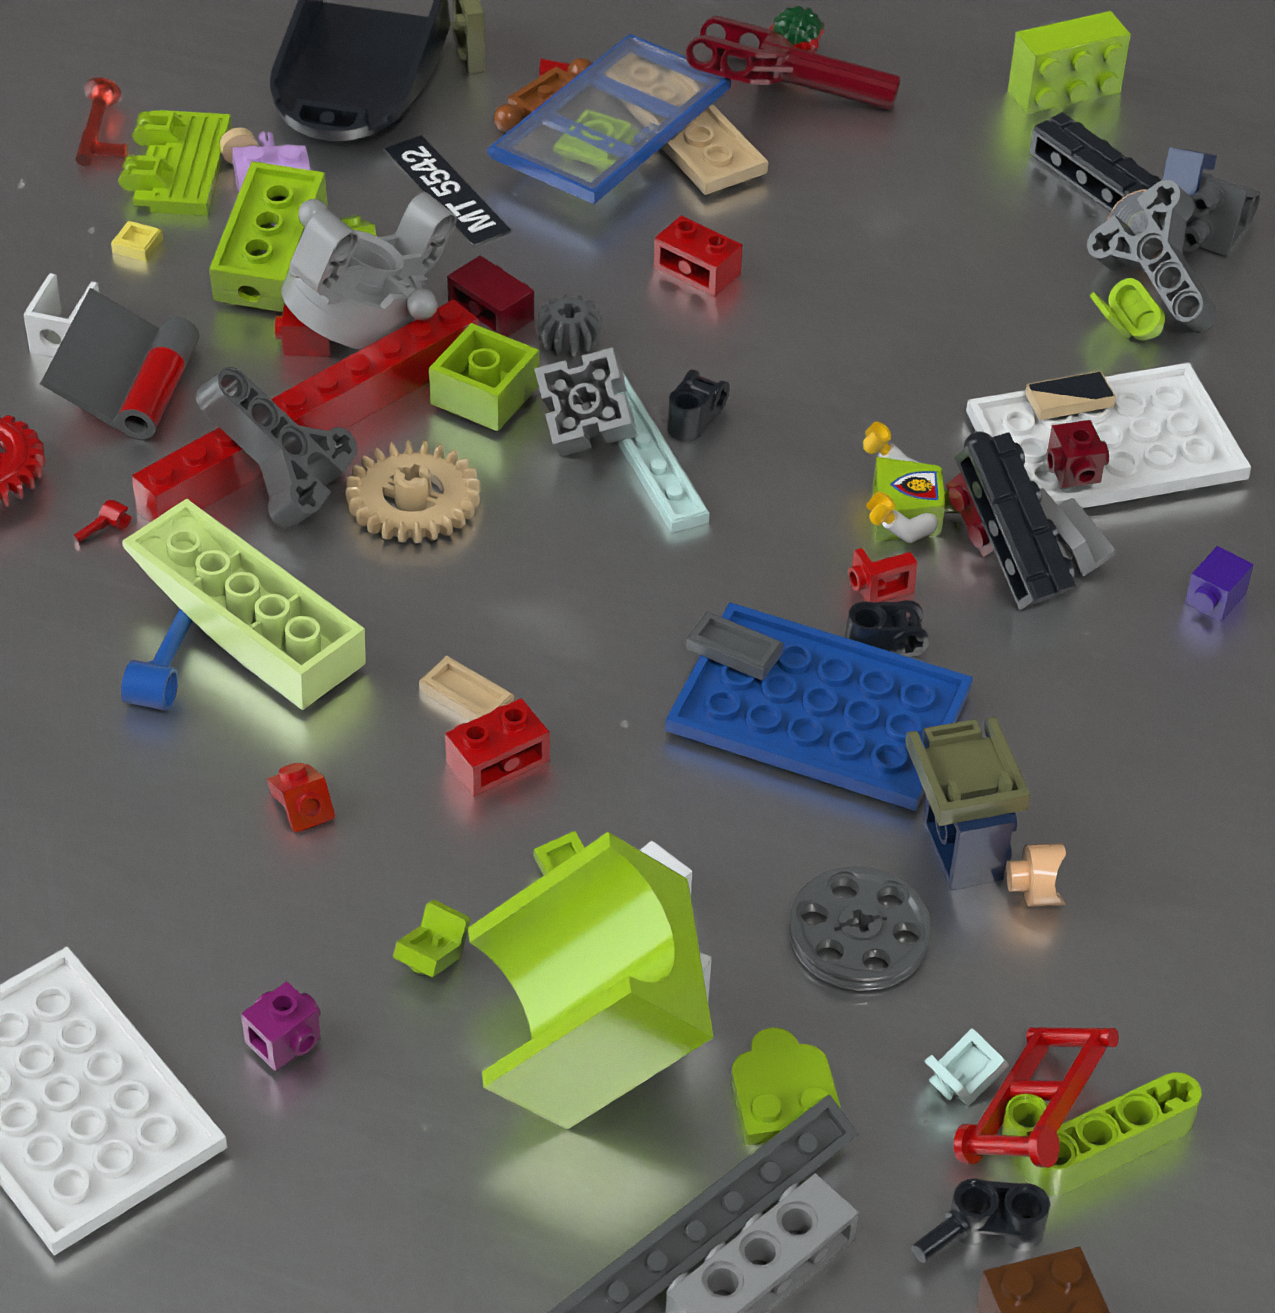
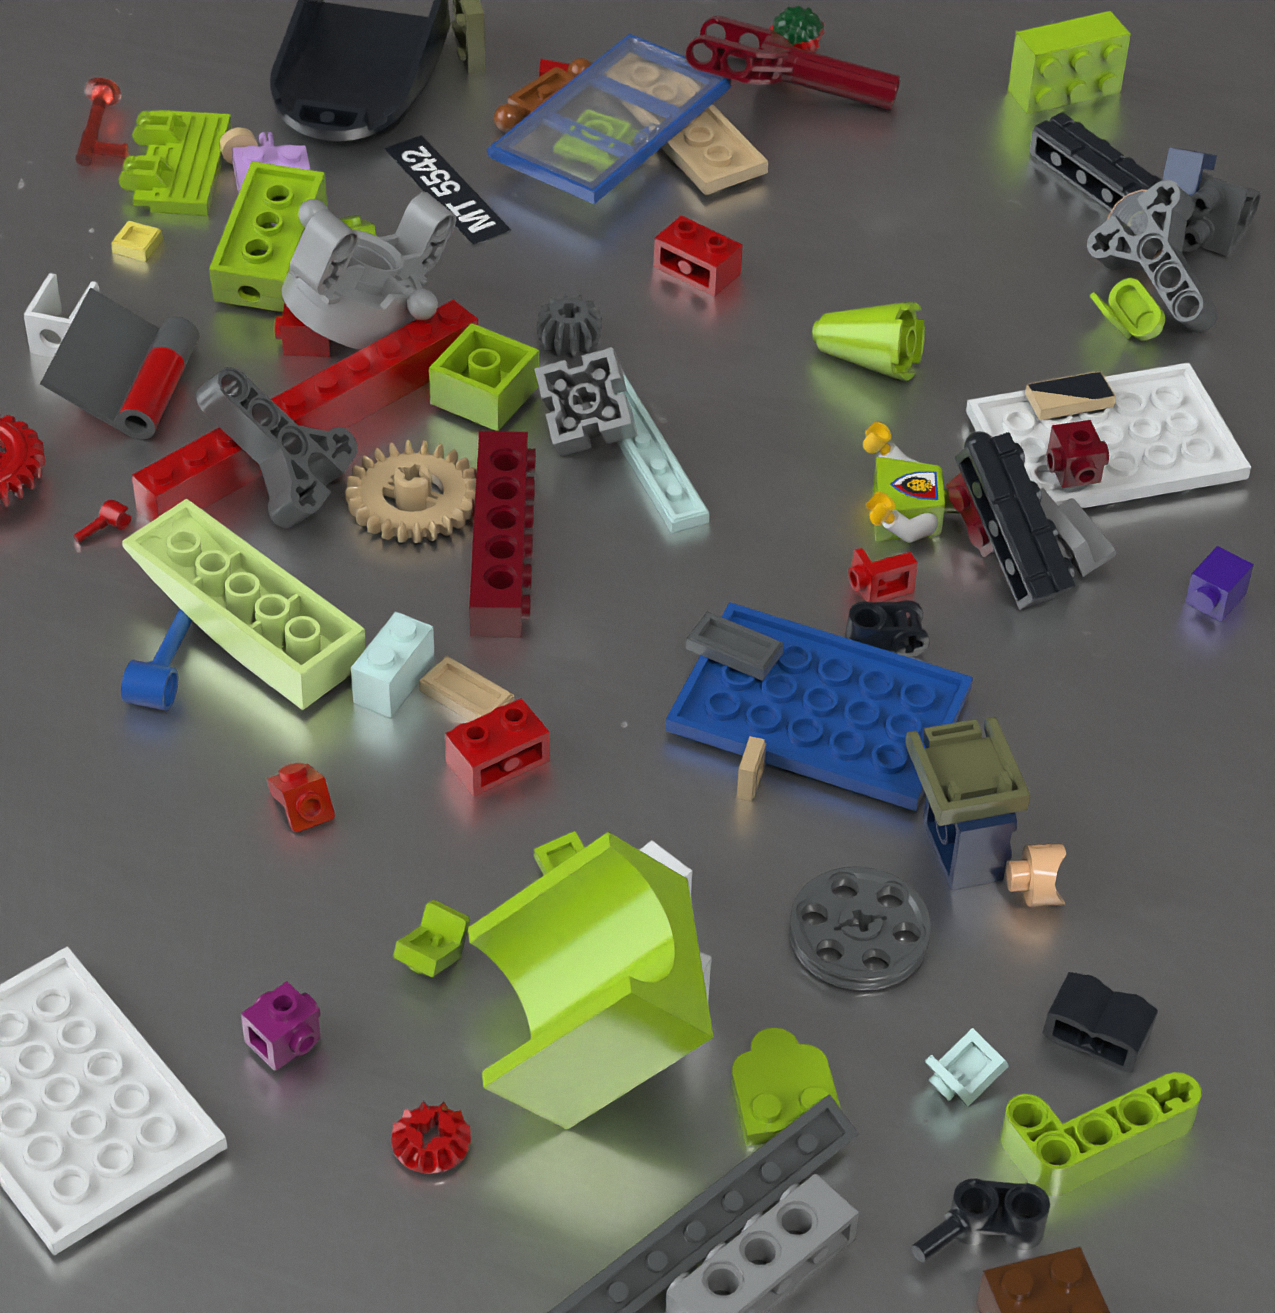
dark red brick [447,255,534,337] -> none
black piece [667,369,730,441] -> none
red piece [953,1027,1119,1168] -> none
none -> light aqua brick [351,611,435,718]
none -> red gear [391,1100,471,1174]
none -> dark red brick [469,431,536,637]
none -> tan tile [736,736,766,801]
none -> lime cone [812,302,925,381]
none -> black brick [1042,972,1158,1072]

